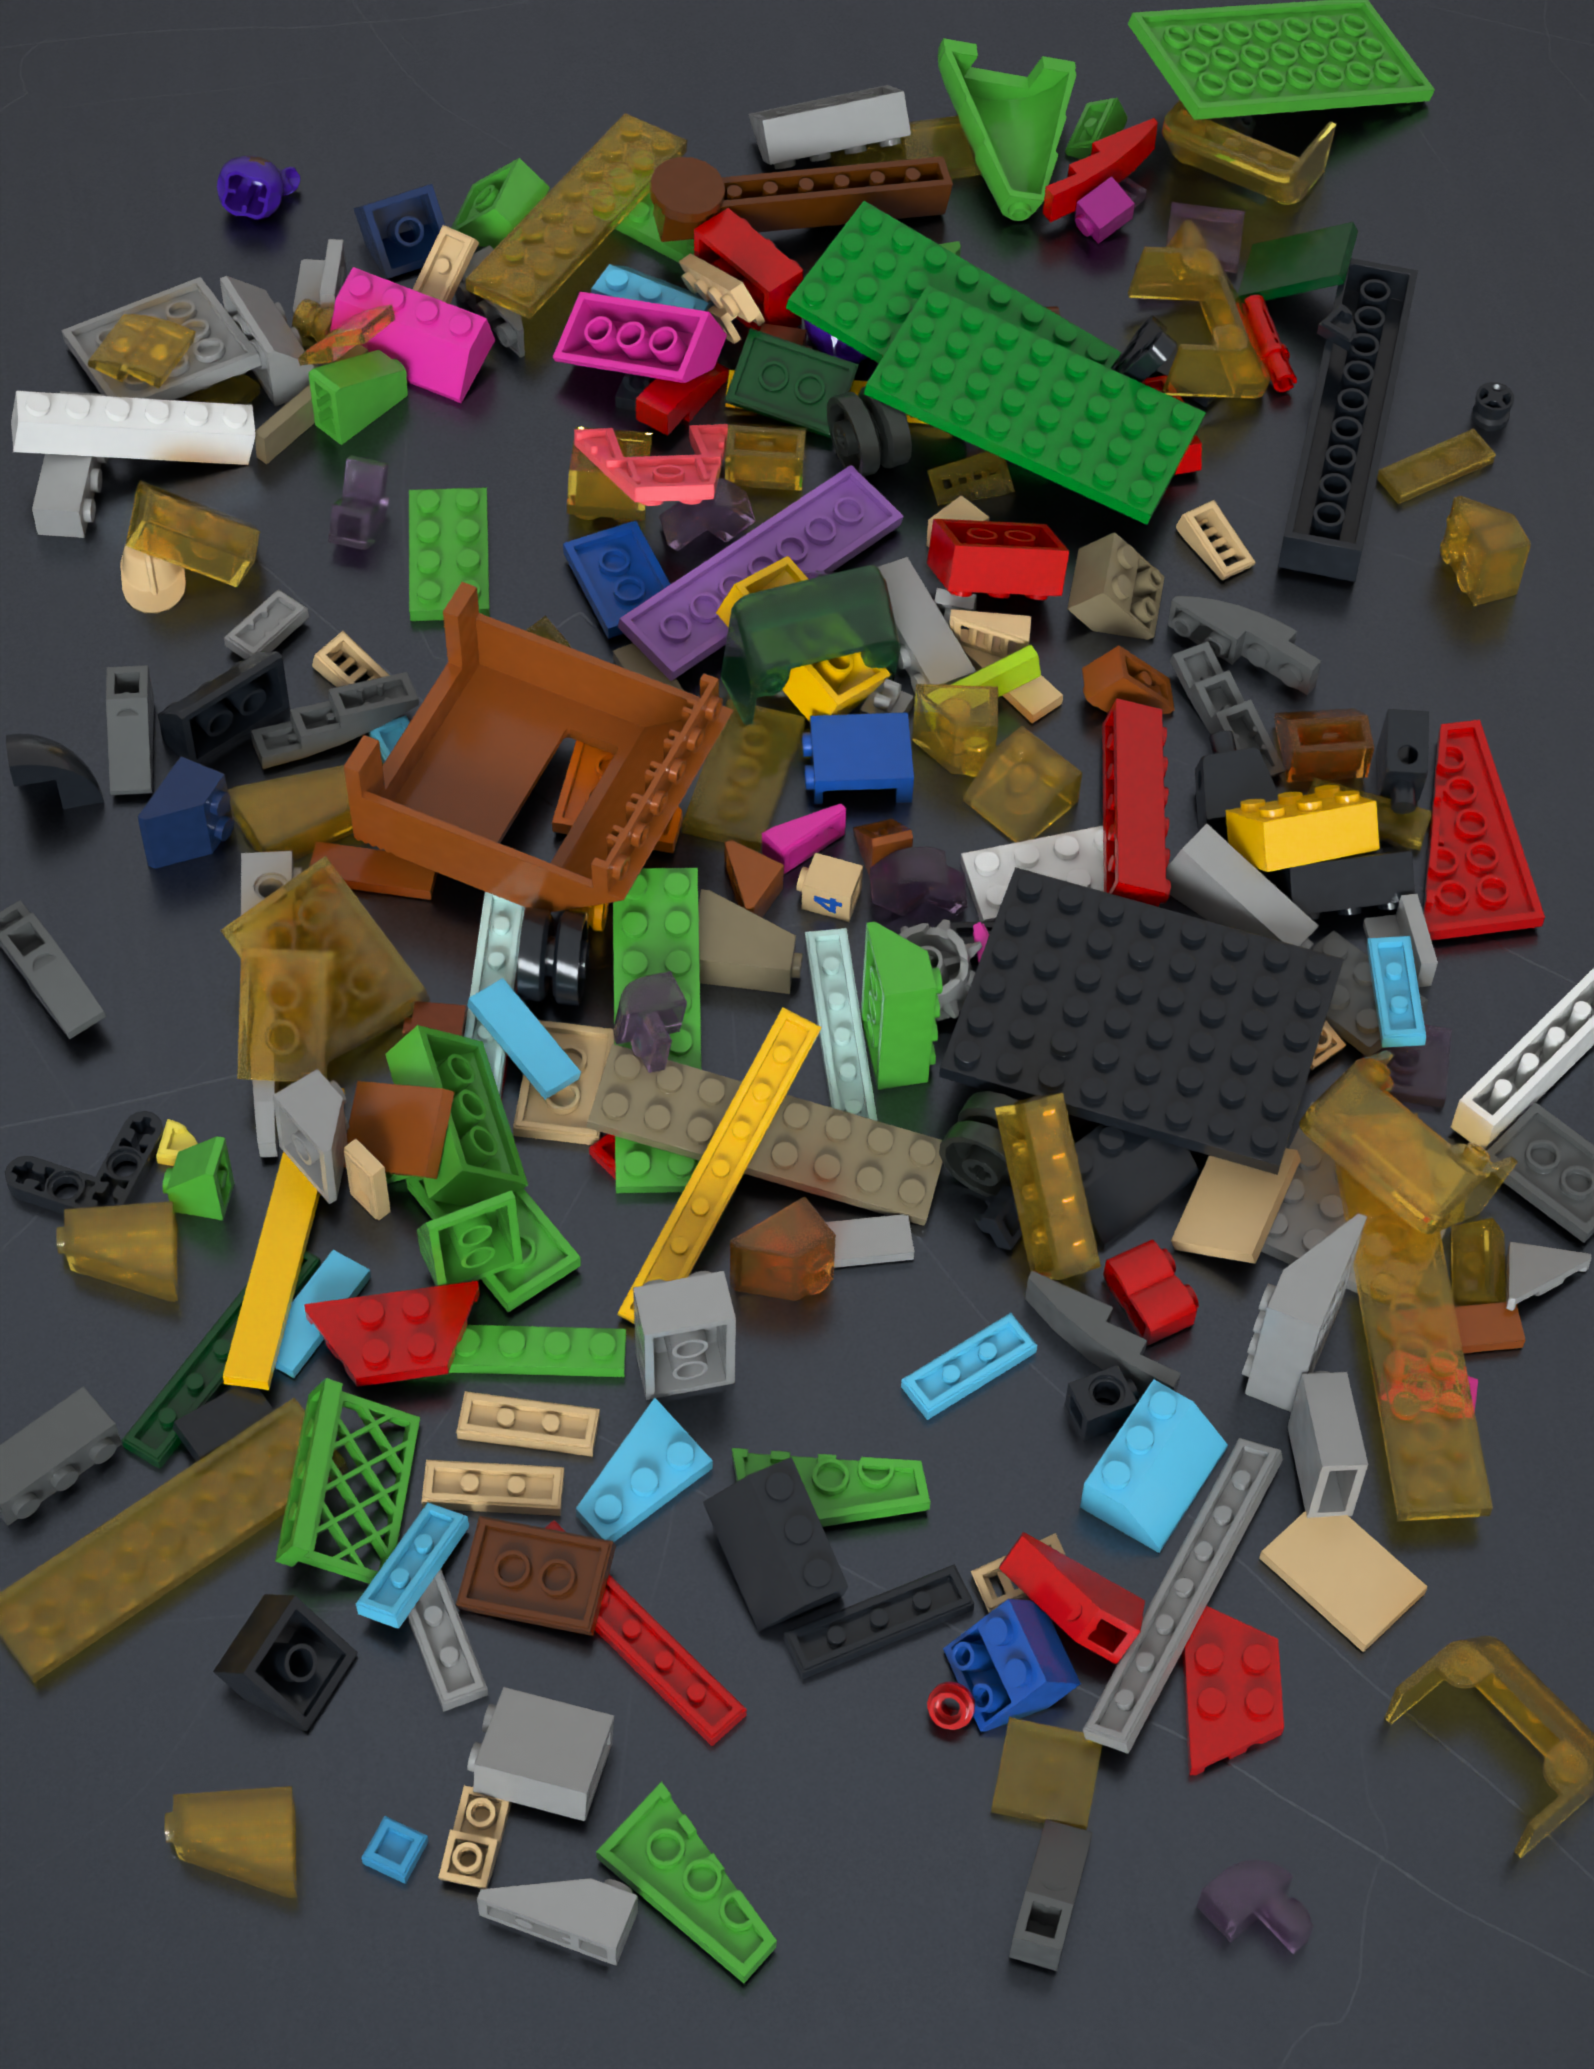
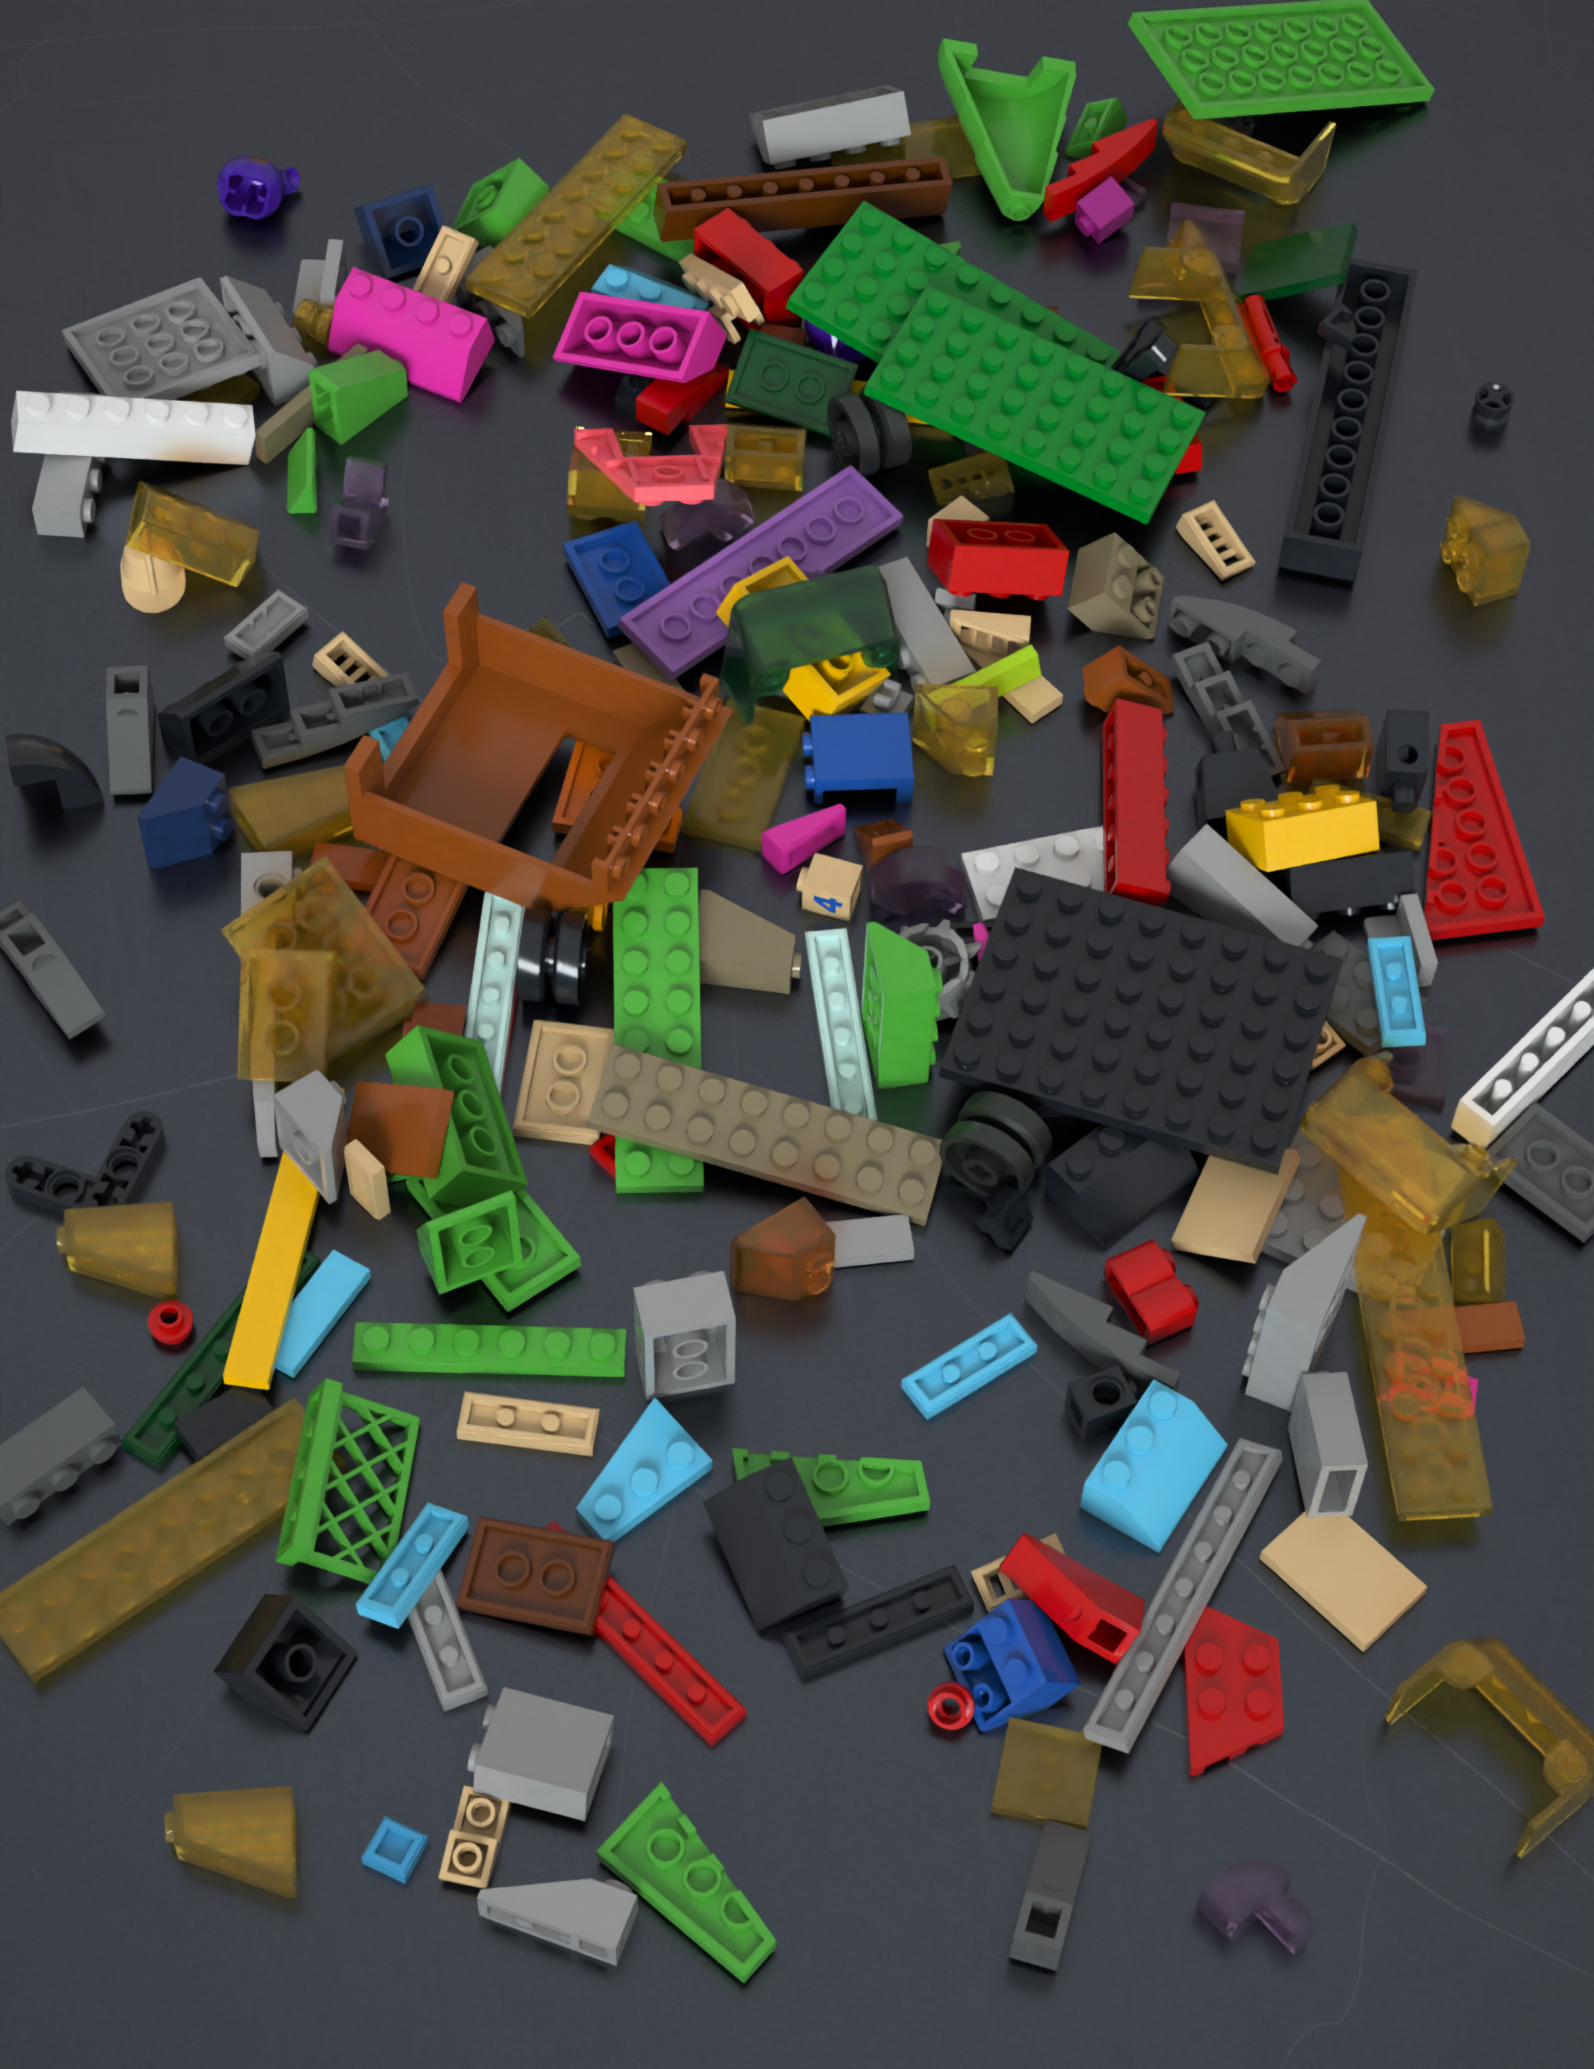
clear yellow slope [88,314,196,388] -> none
light yellow tile [156,1119,198,1166] -> none
bright green slope [163,1136,235,1220] -> none
slope [298,305,395,366] -> none
red wing [304,1281,480,1387] -> none
bright green plate [409,487,490,621] -> none
tan tile [422,1460,565,1516] -> none
medium azure tile [467,978,581,1100] -> none
clear purple brick [613,971,687,1073] -> none
yellow tile [617,1007,822,1324] -> none
reddish brown tile [649,157,725,223] -> none
dark orange slope [724,840,784,918] -> none
clear yellow slope [963,726,1082,843] -> none
clear yellow brick [995,1093,1101,1280] -> none
clear yellow tile [1377,429,1496,504] -> none
light grey tile [1506,1242,1591,1311] -> none
none -> red plate [148,1300,194,1344]
none -> bright green slope [287,428,318,514]
none -> dark orange tile [346,852,469,980]

